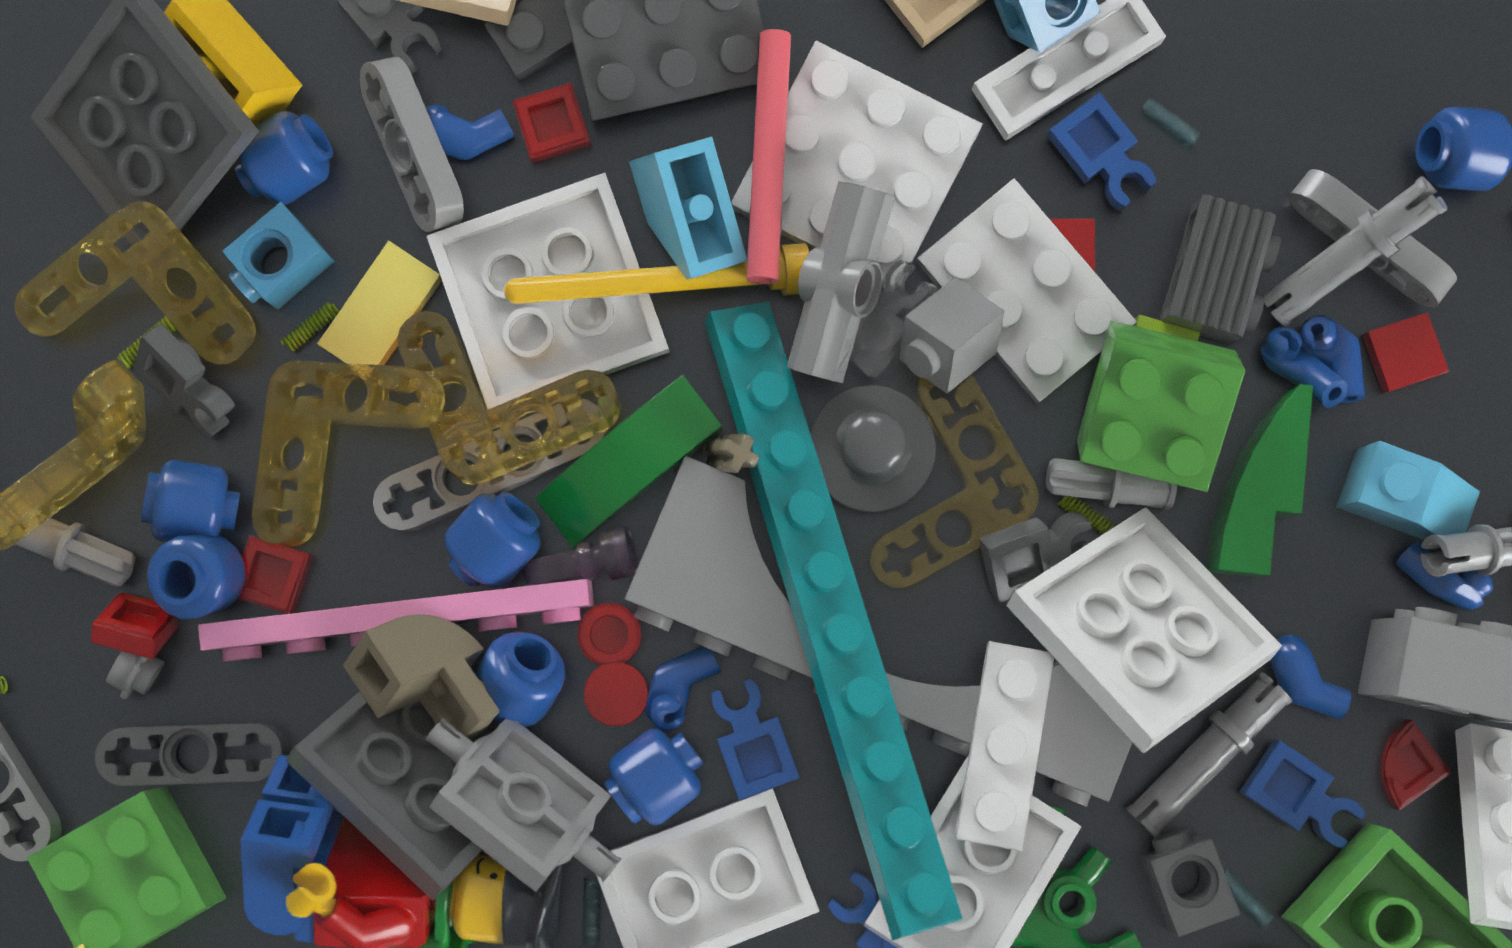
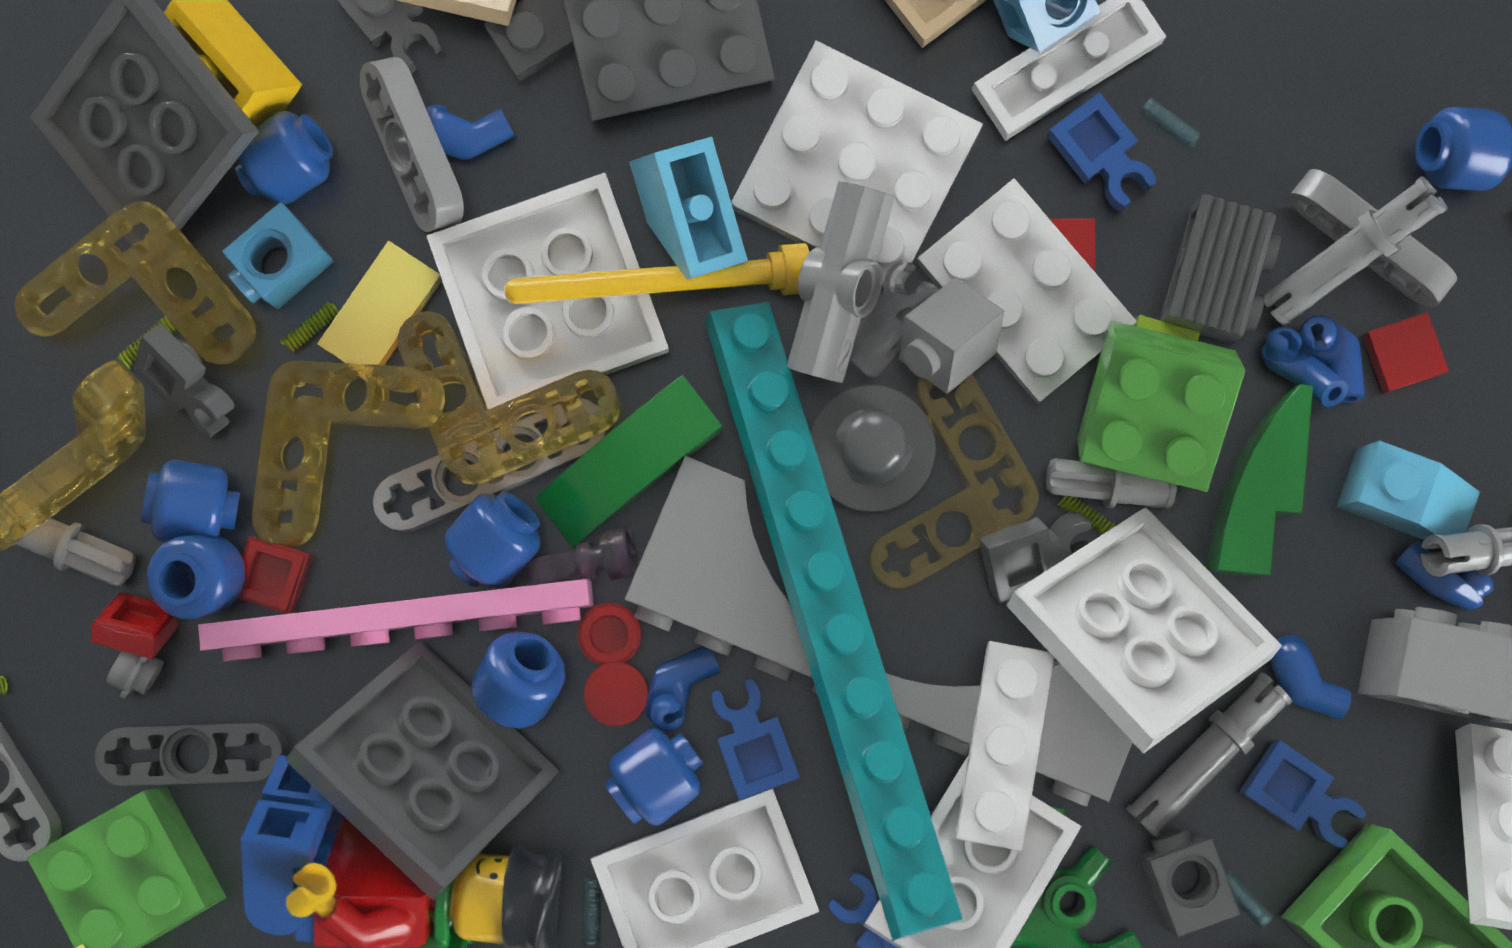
dark tan brick [343,614,500,743] -> none
light grey plate [425,718,621,892] -> none
red tile [512,82,592,164] -> none
dark tan axle [699,434,760,473] -> none
coral piece [746,29,791,284] -> none
red tile [1380,719,1451,810] -> none

